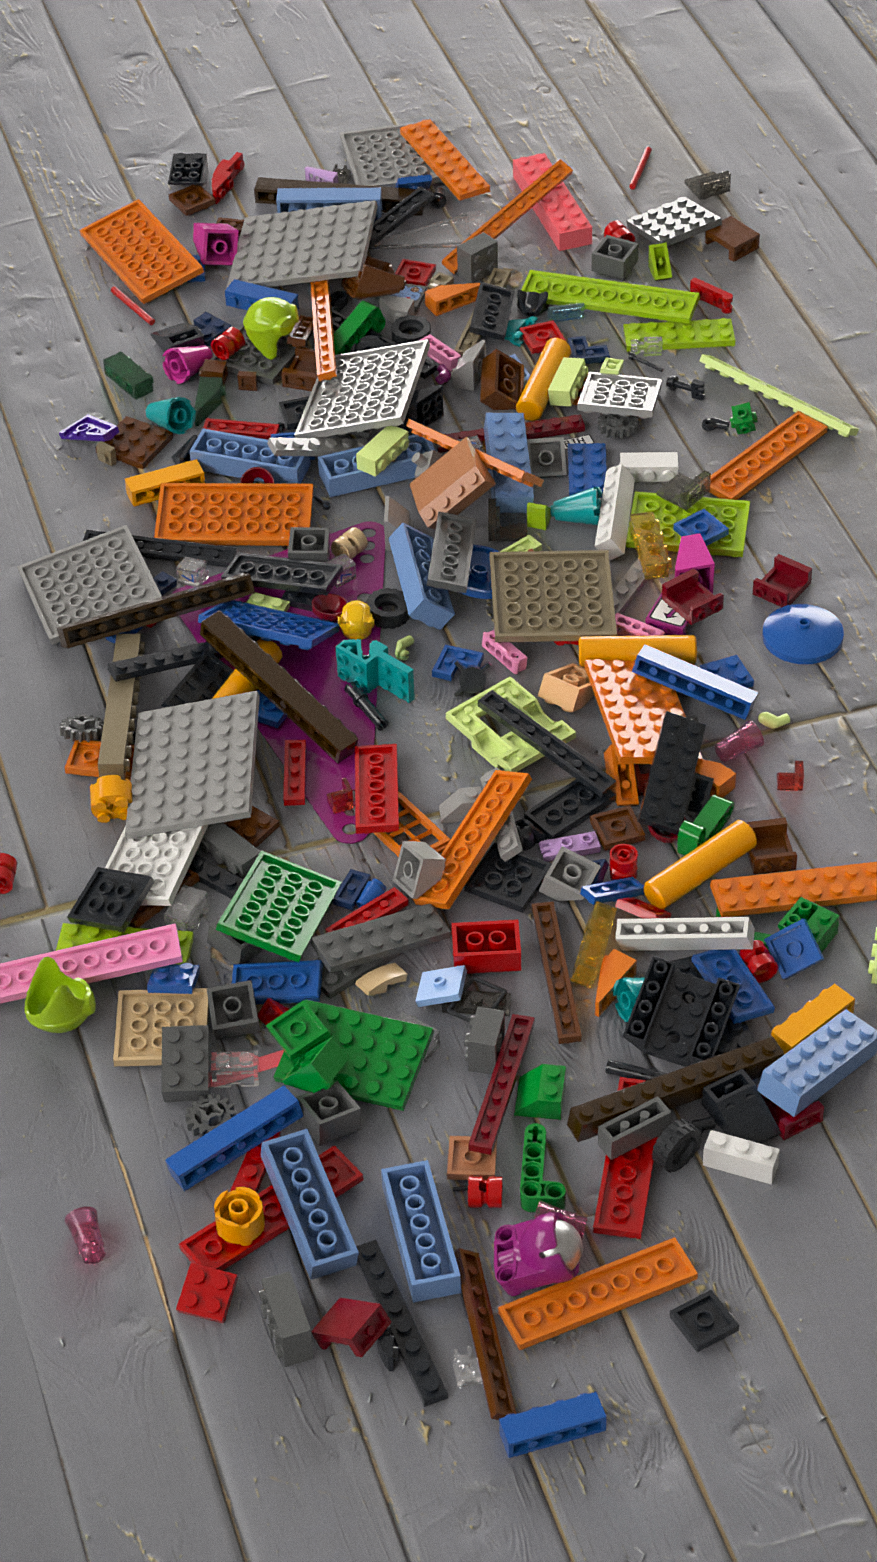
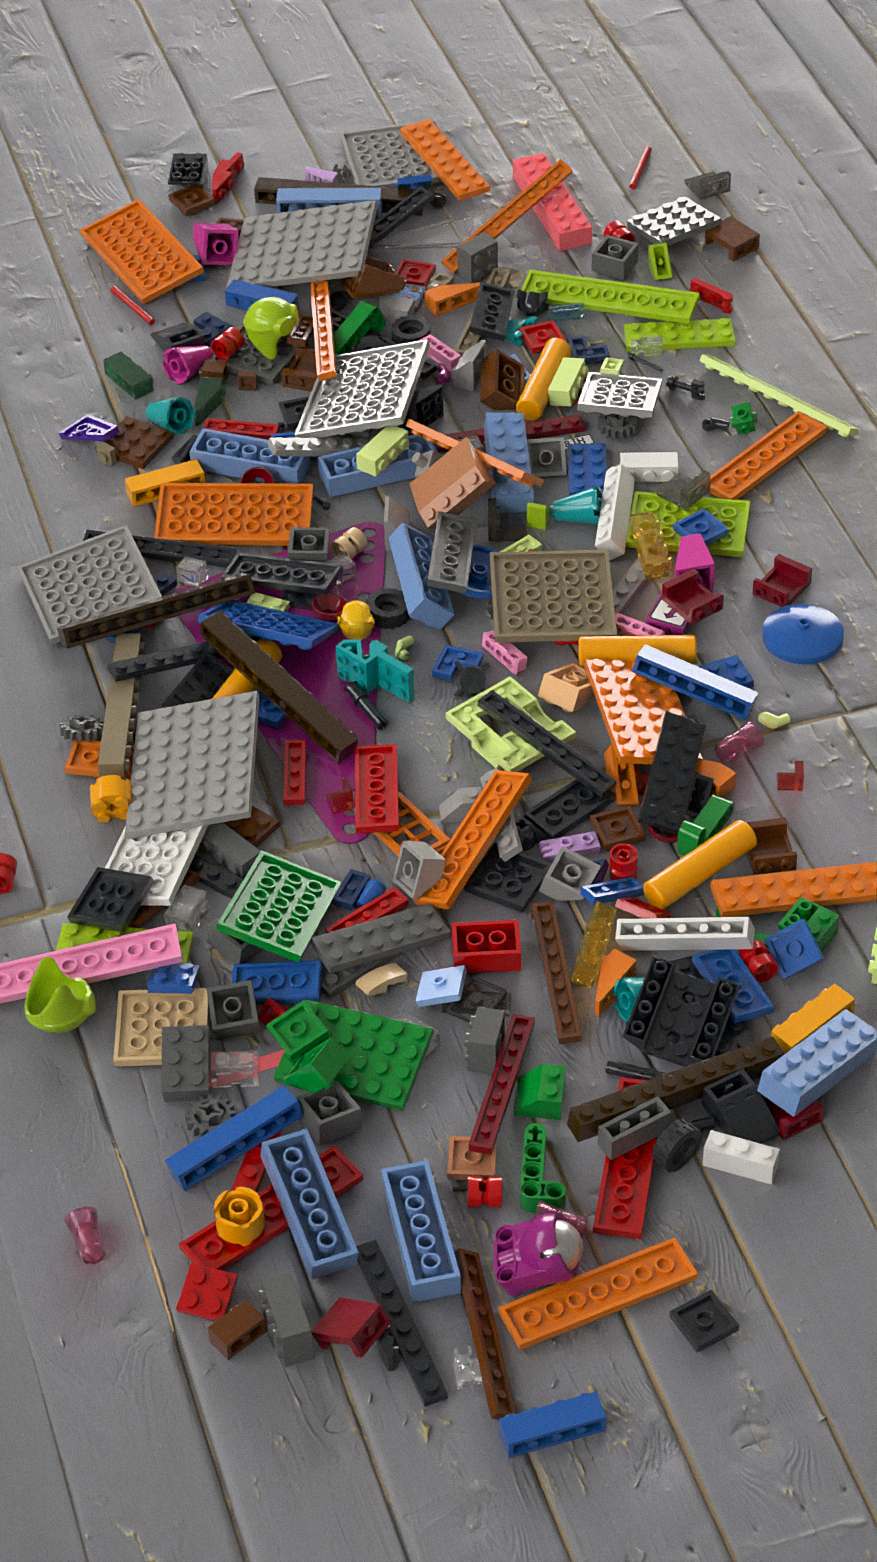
none -> reddish brown brick [208,1299,267,1360]

